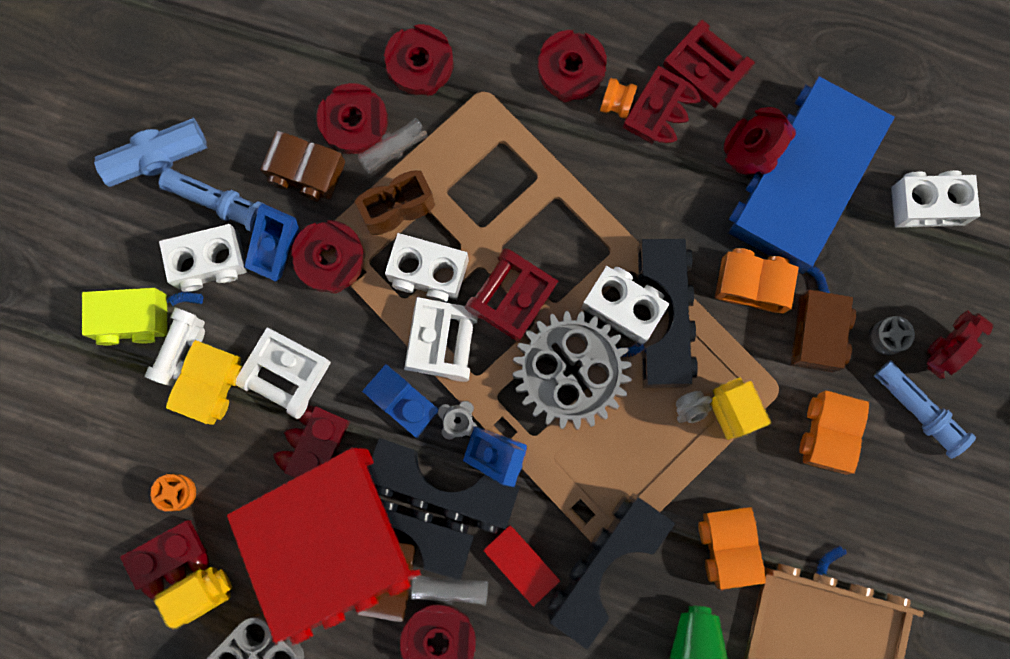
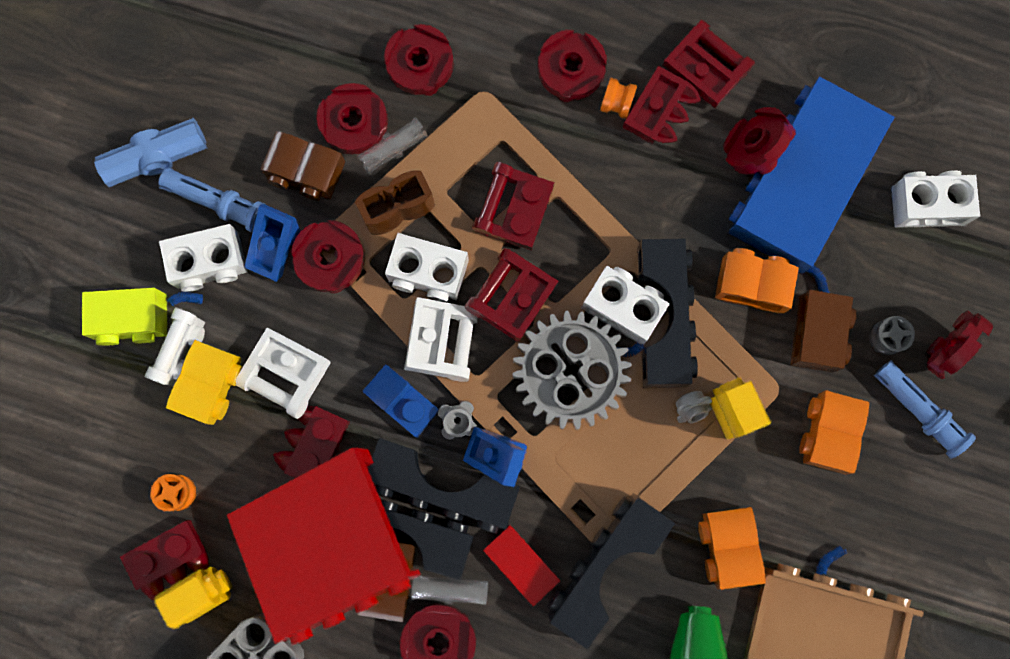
none -> dark red plate [472,162,555,251]

